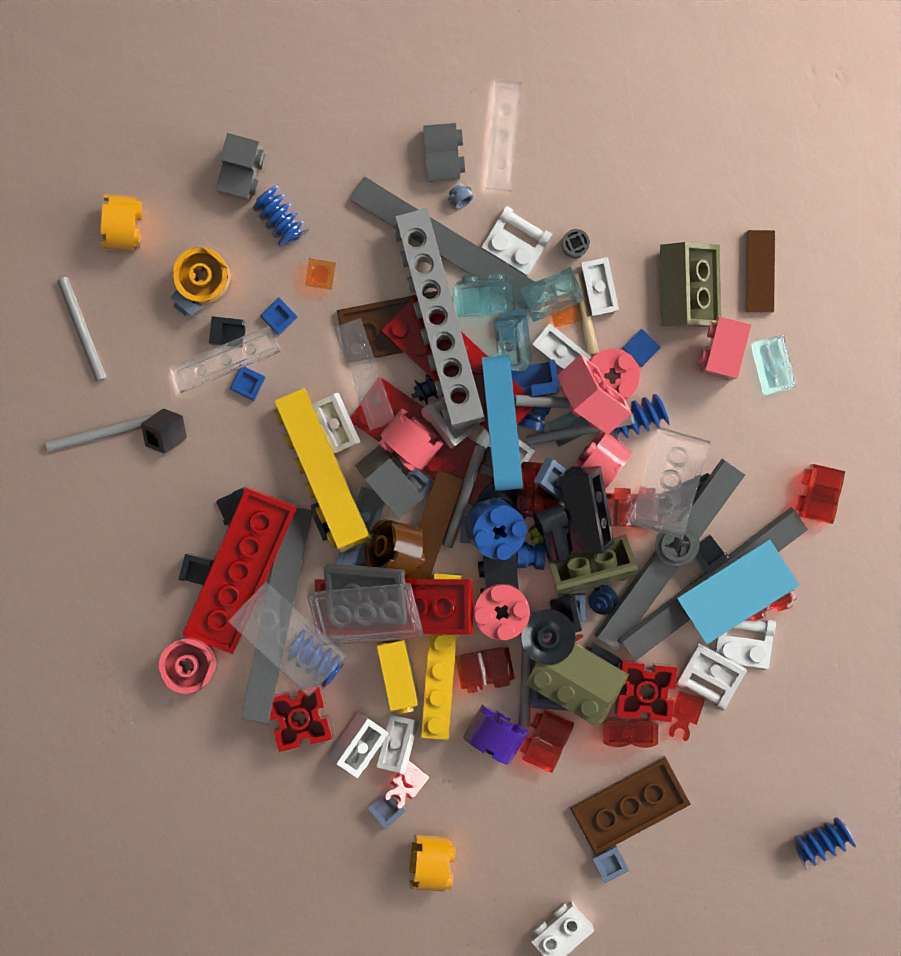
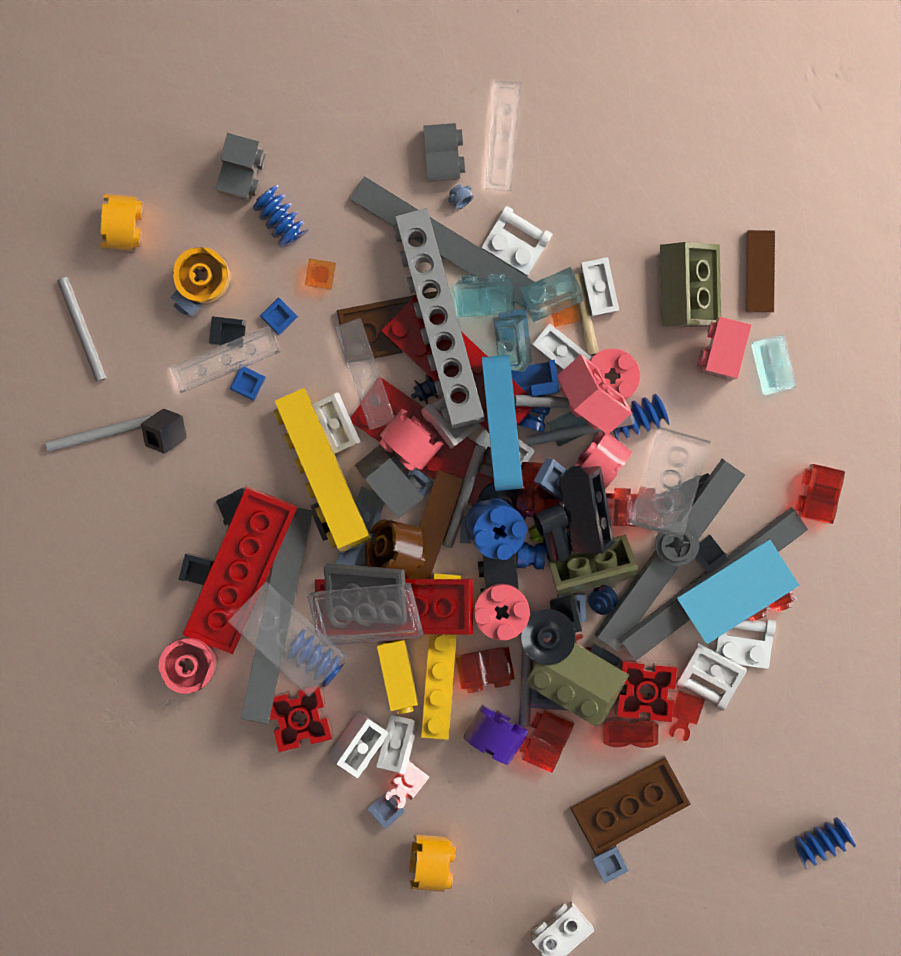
dark grey wheel [561,229,590,259] -> none
blue tile [622,329,661,367] -> none

